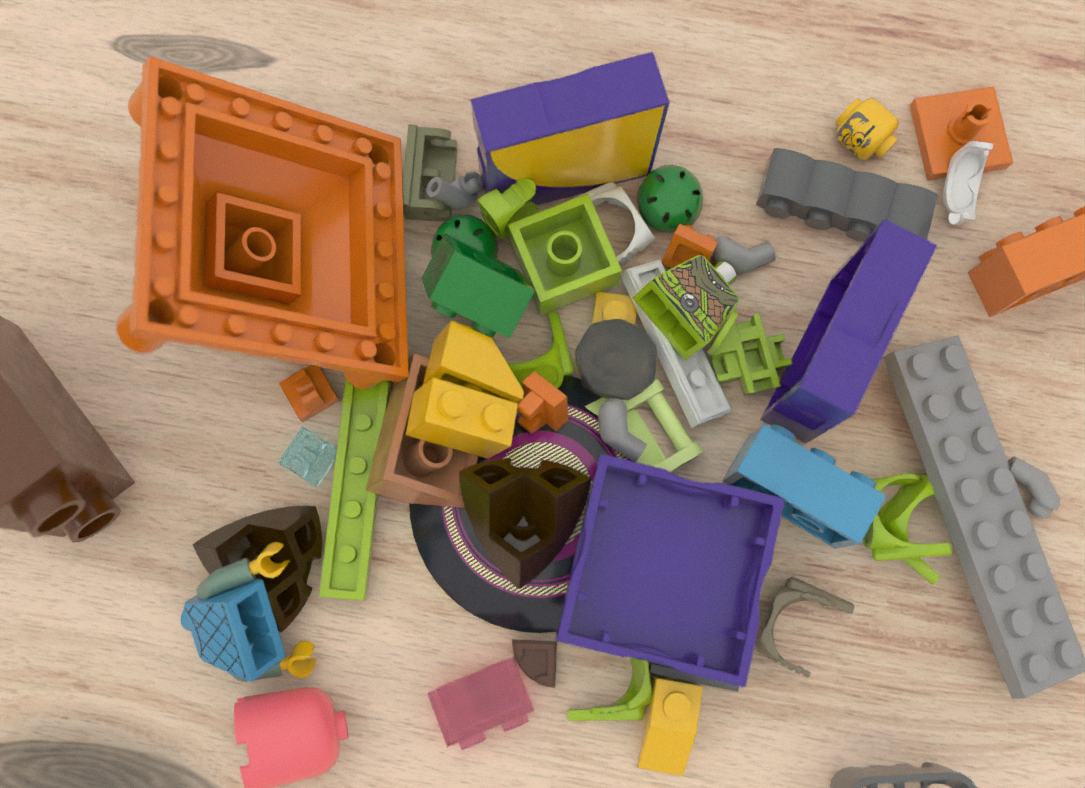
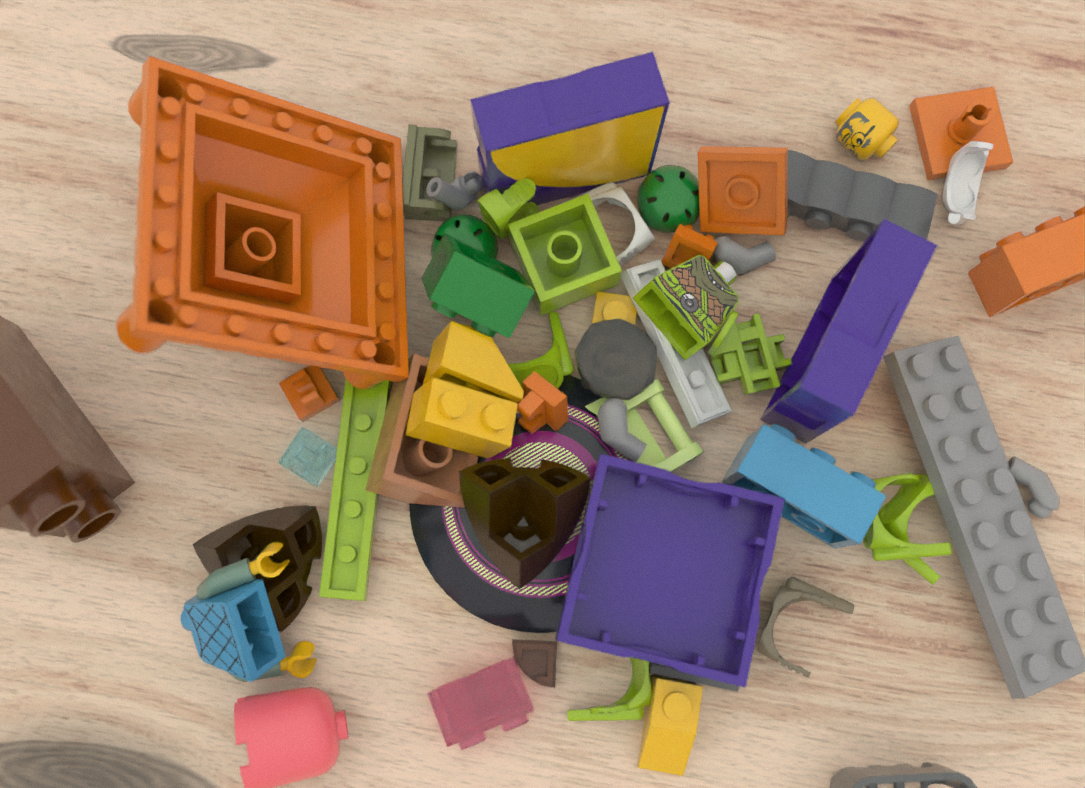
none -> orange tile [697,146,788,236]

